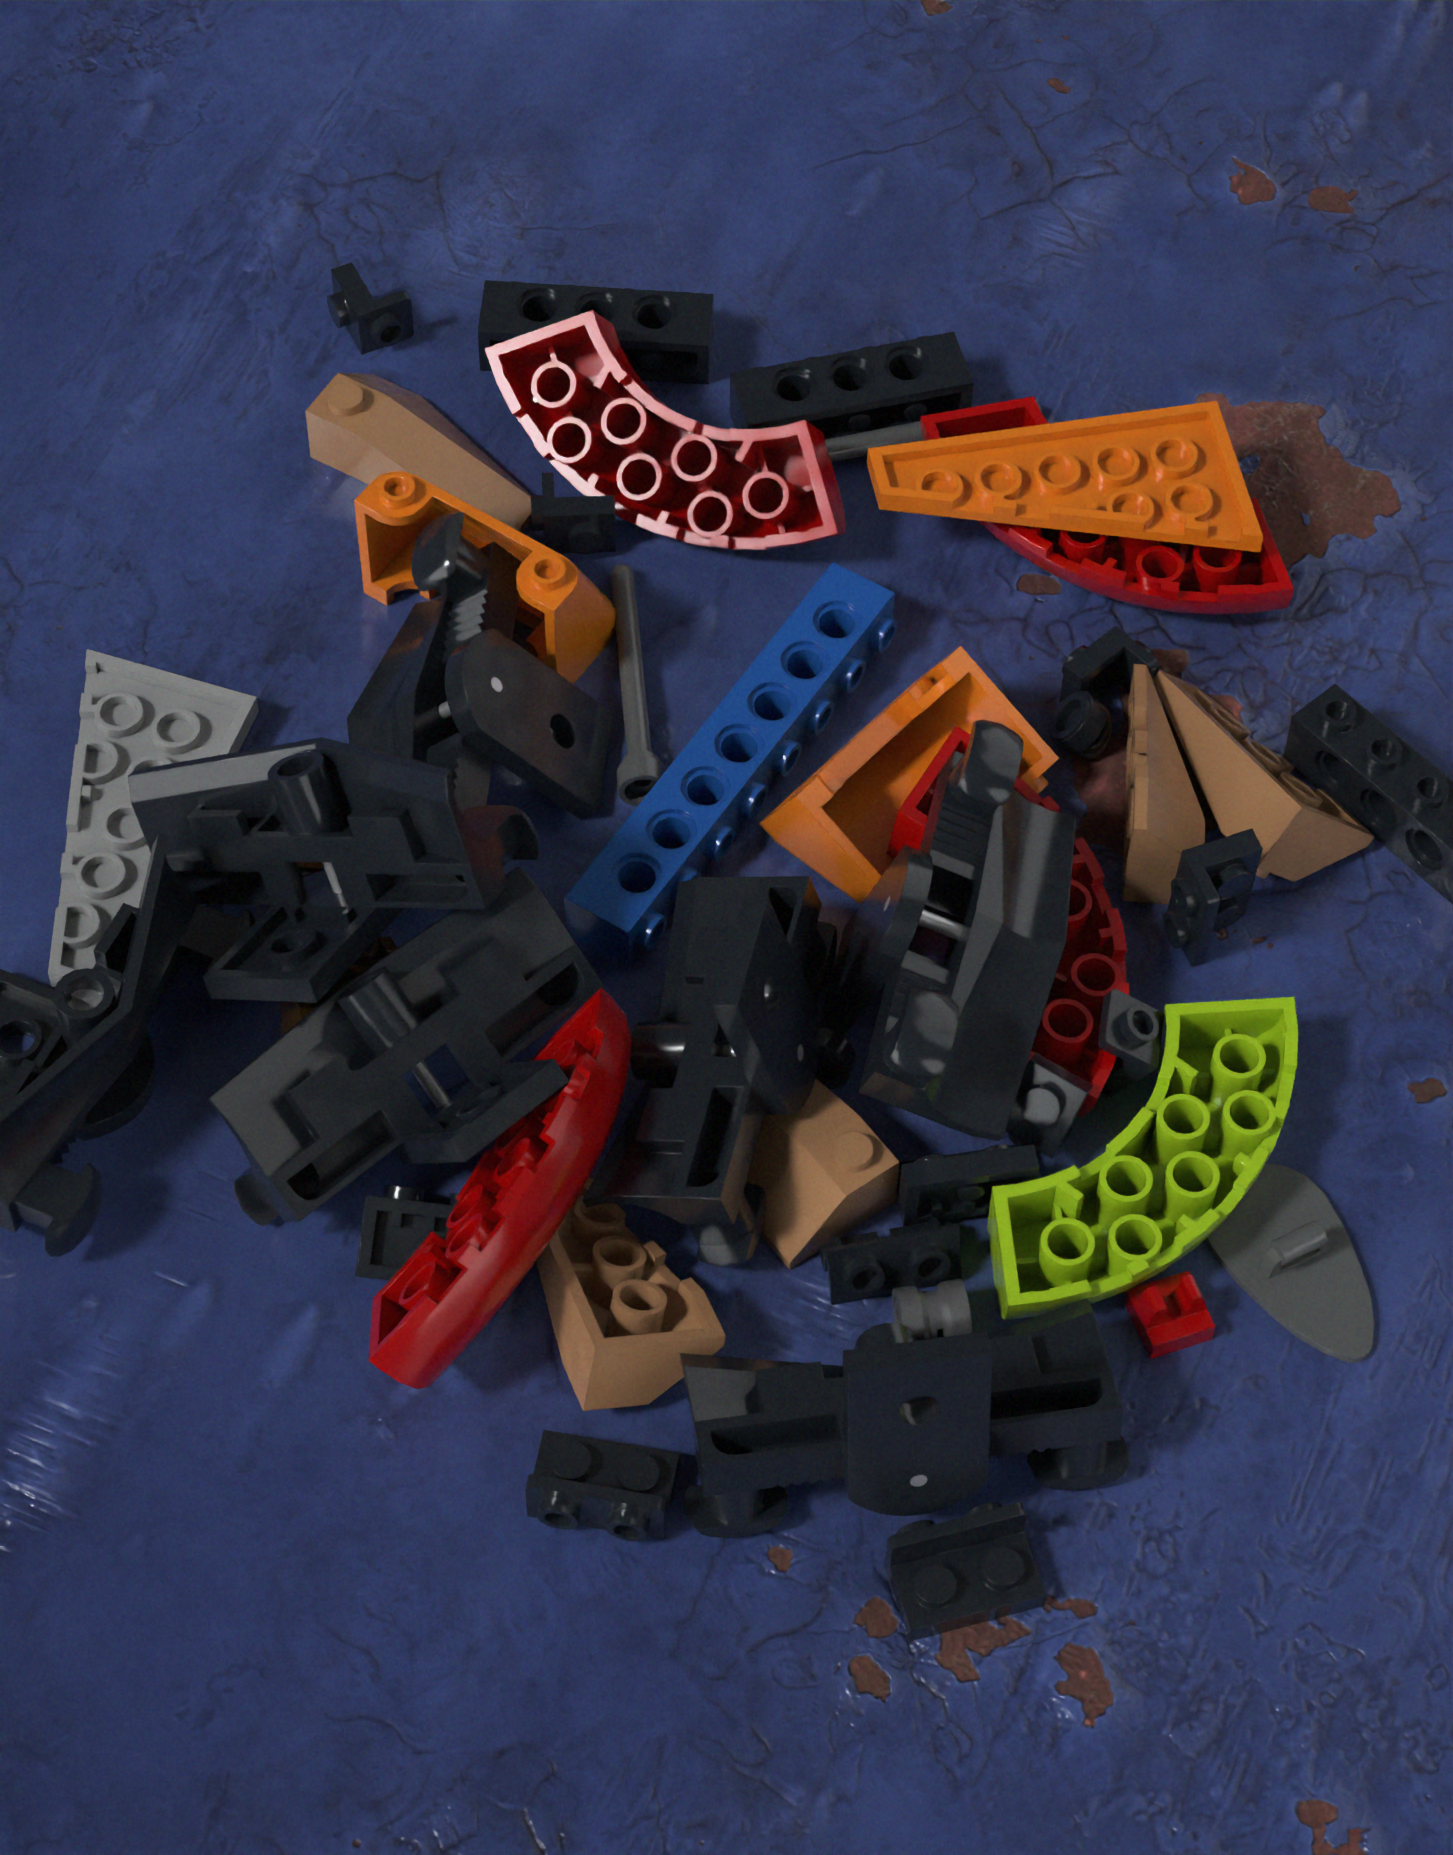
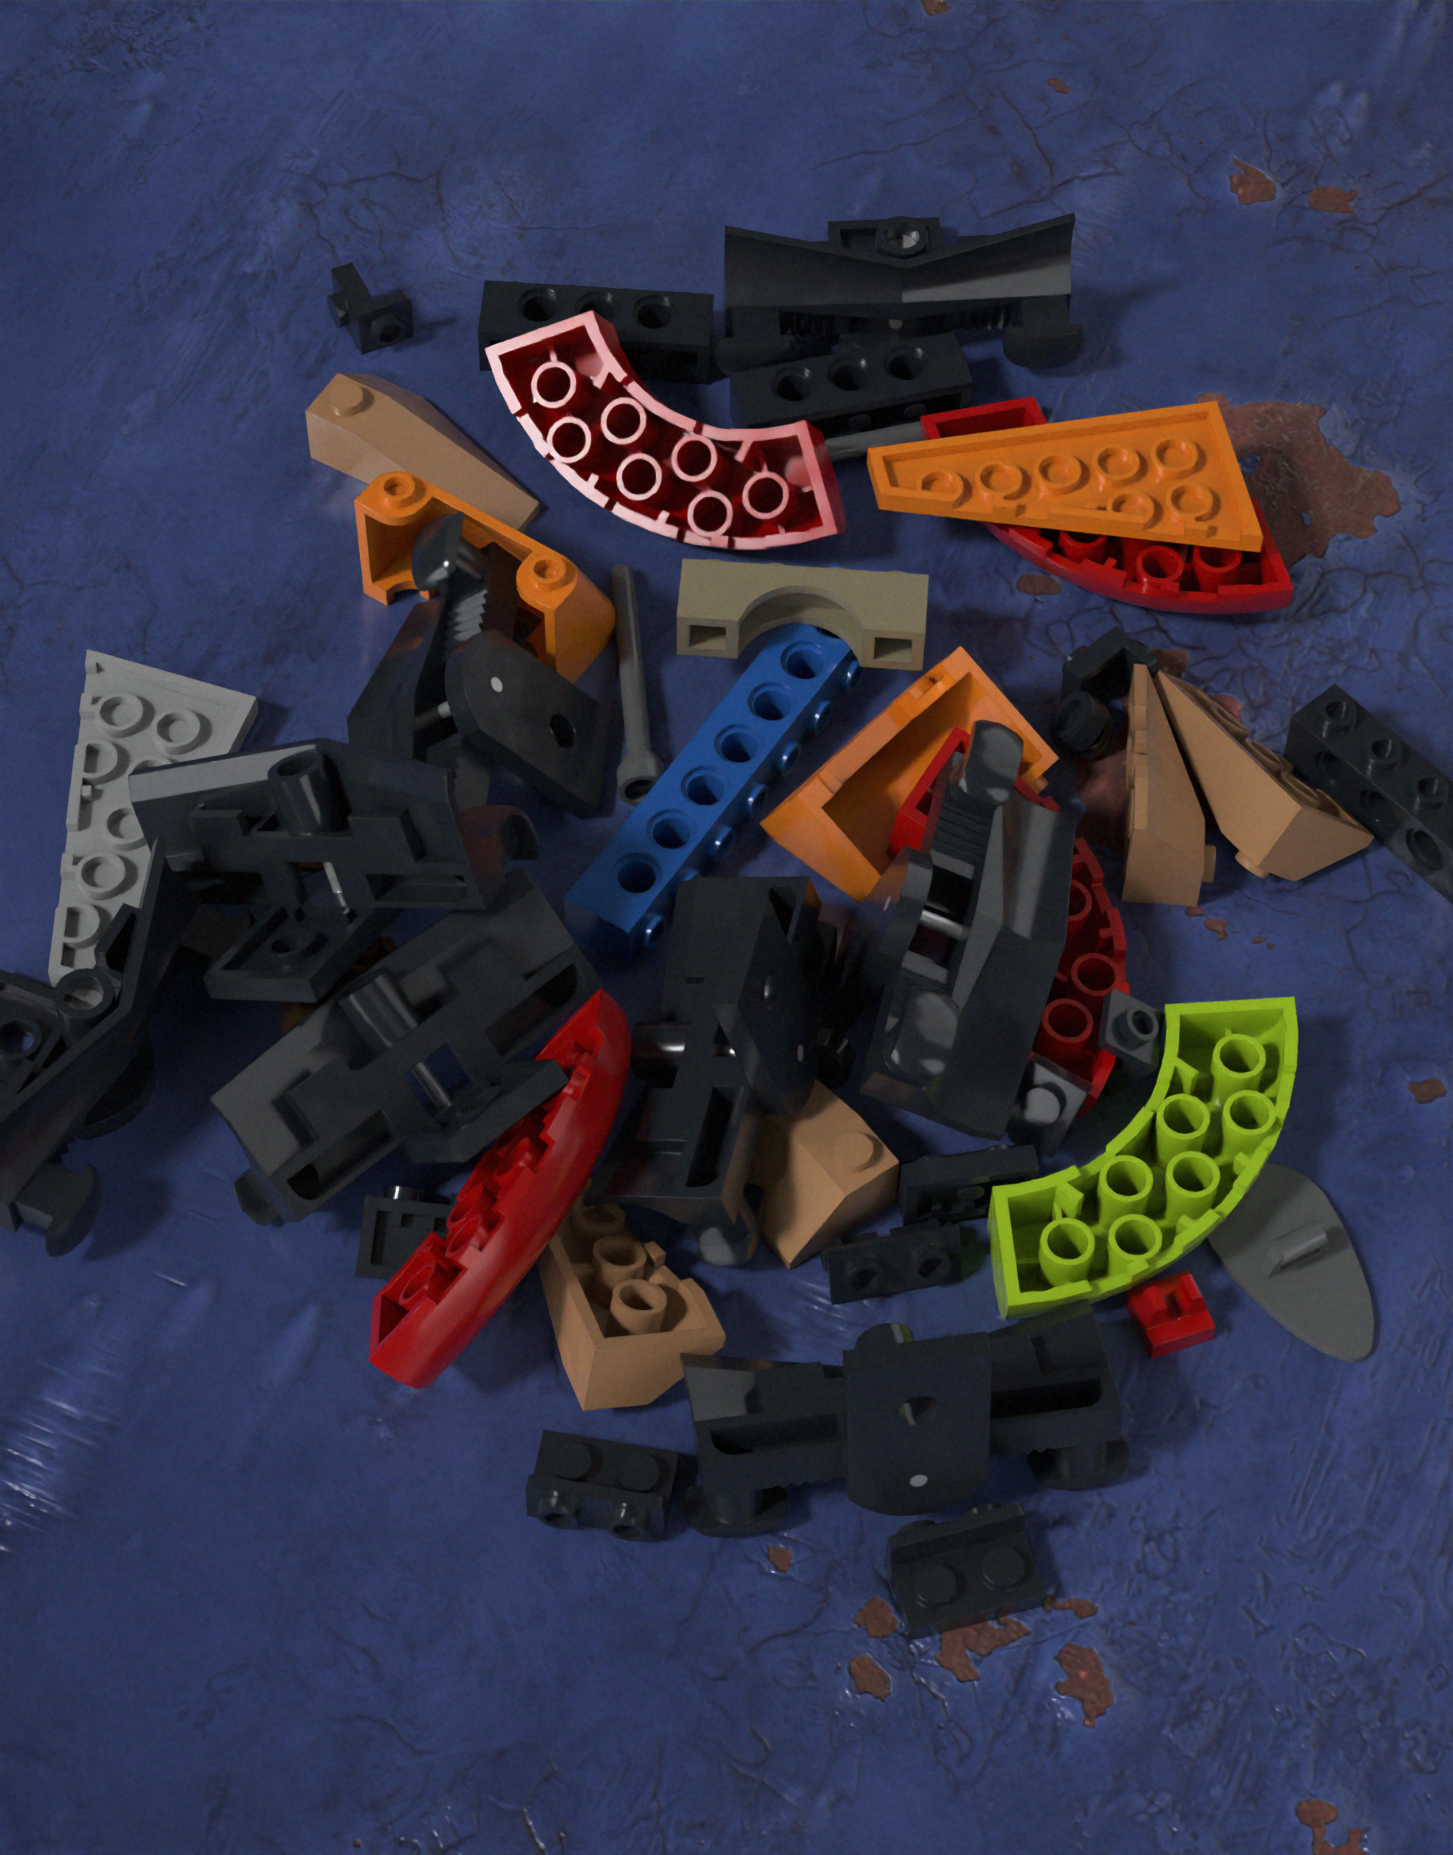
black bracket [531,472,616,554] -> none
flat silver wheel [892,1279,972,1341] -> none
black bracket [1163,829,1263,967] -> none
none -> dark tan arch [677,558,929,671]
none -> black piece [714,212,1088,376]

